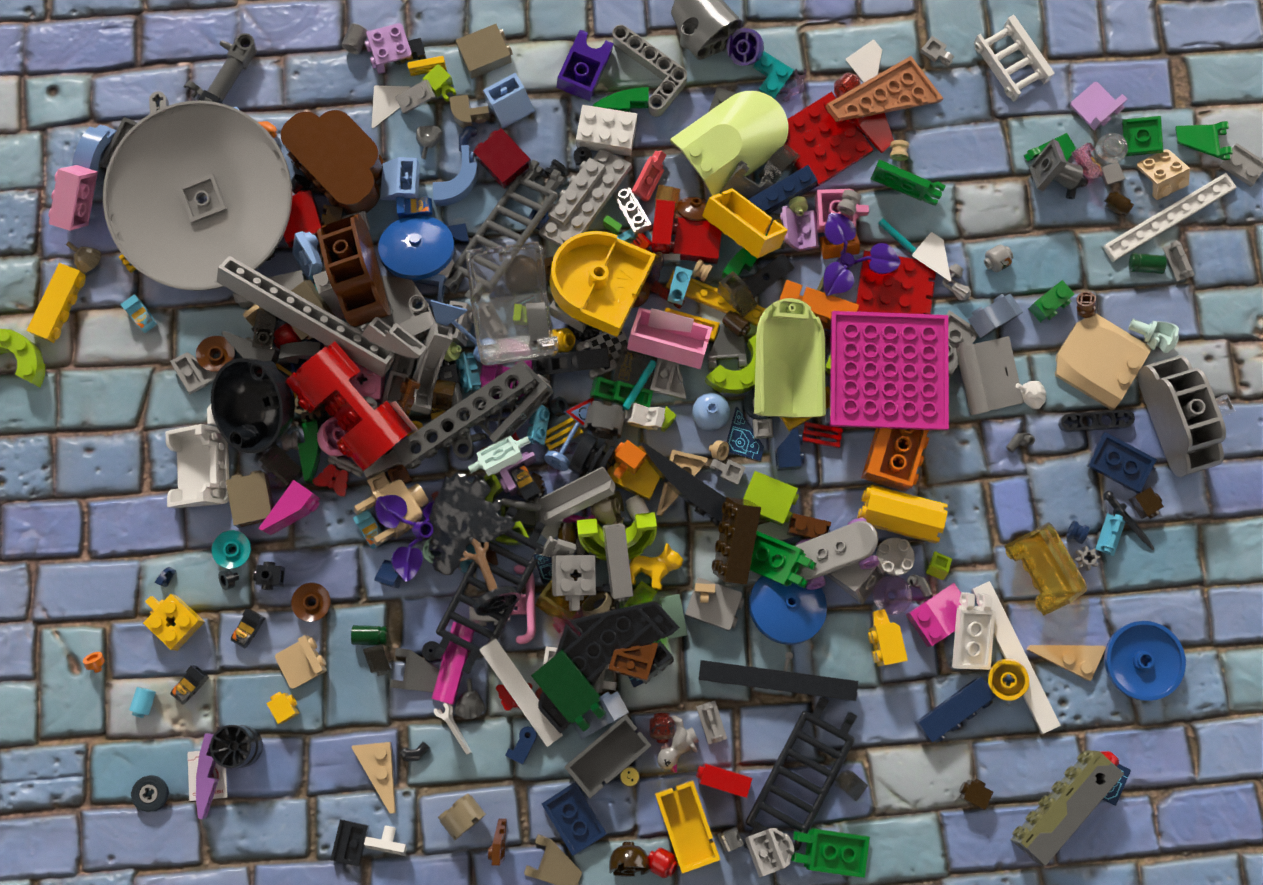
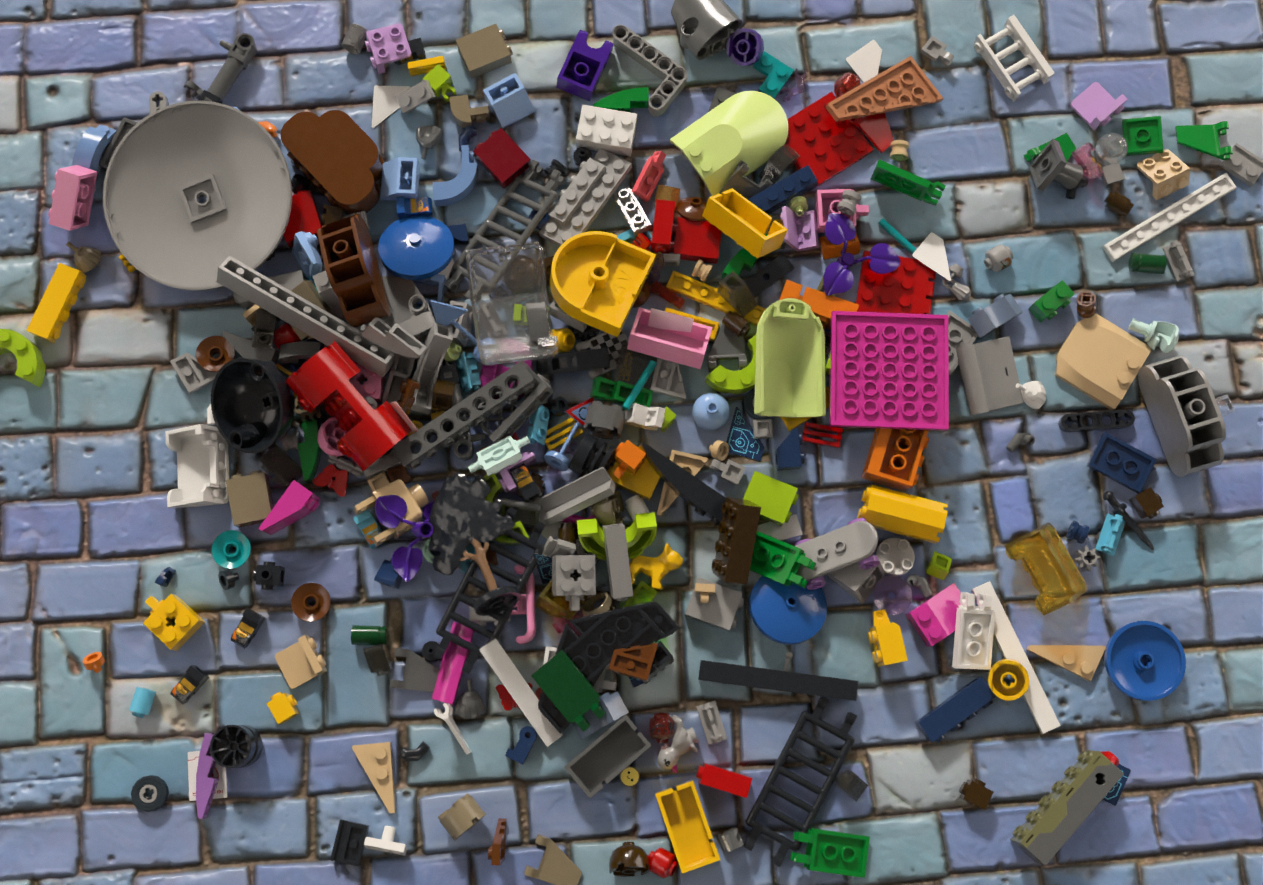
medium azure leg [120,295,157,333] -> none
dark blue plate [541,782,607,856] -> none
bright green tile [603,216,622,235] -> none
sand green slope [660,594,687,639] -> none
medium azure leg [667,266,693,305] -> none
light grey slope [745,828,794,878] -> none
reddish brown brick [787,513,831,539] -> none

